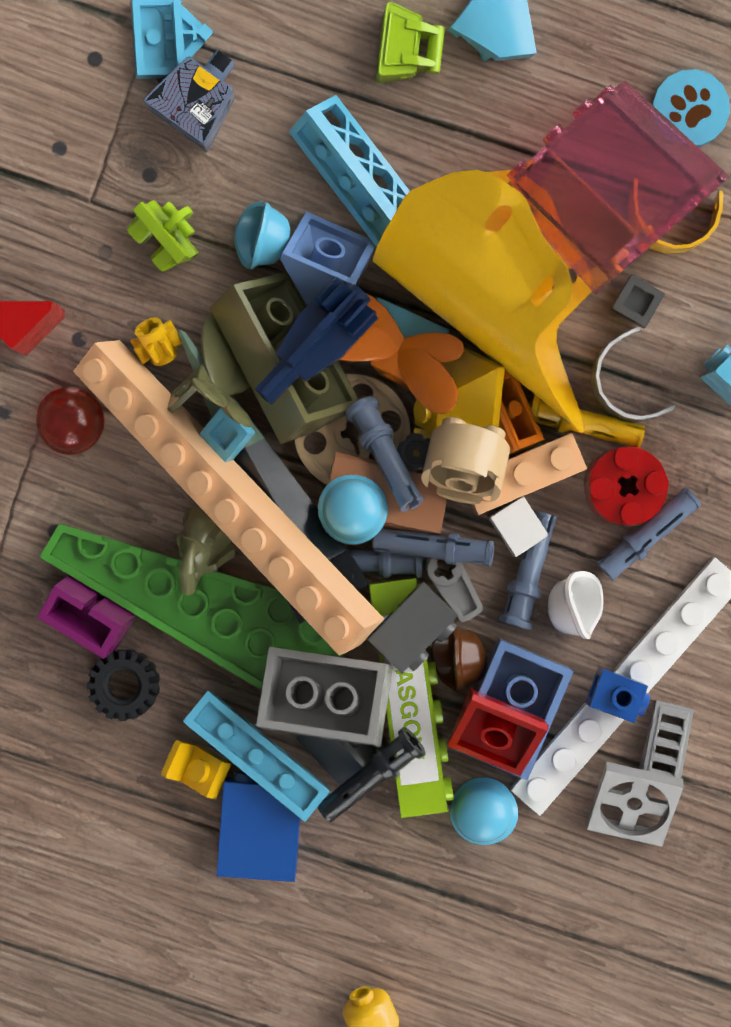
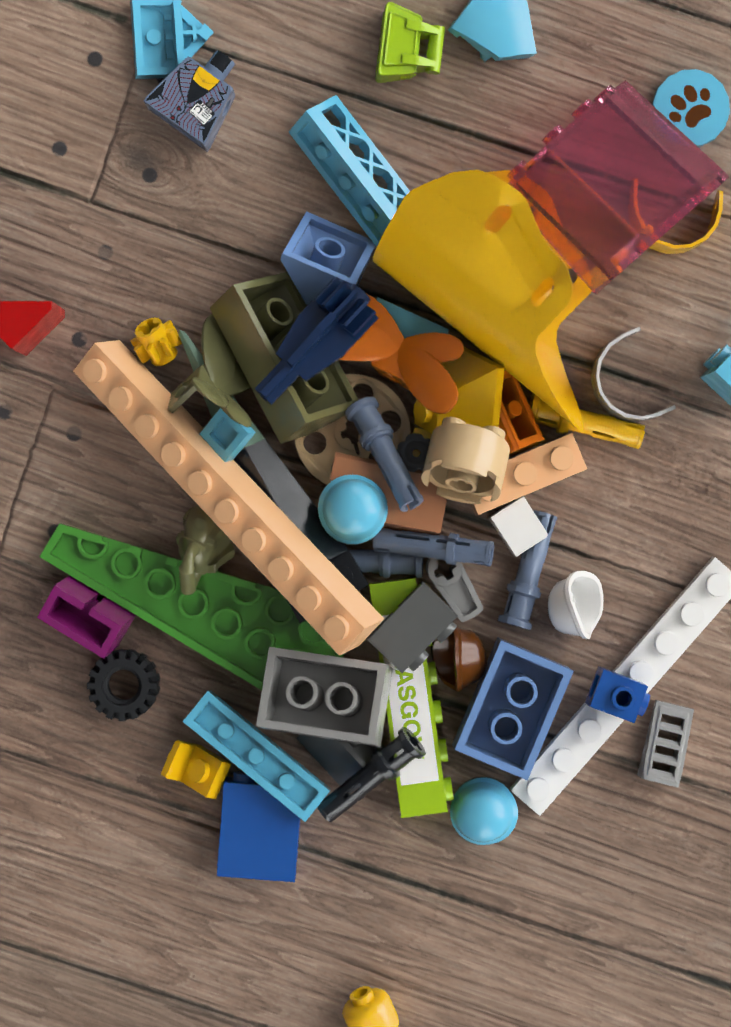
clear red helmet [36,387,105,455] -> none
lime hips [127,200,199,272] -> none
medium azure helmet [234,201,290,270] -> none
red slope [447,688,549,776] -> none
red brick [584,447,669,525] -> none
light grey piece [587,762,684,847] -> none
sand blue pin [597,487,702,581] -> none
dark grey plate [610,274,665,329] -> none

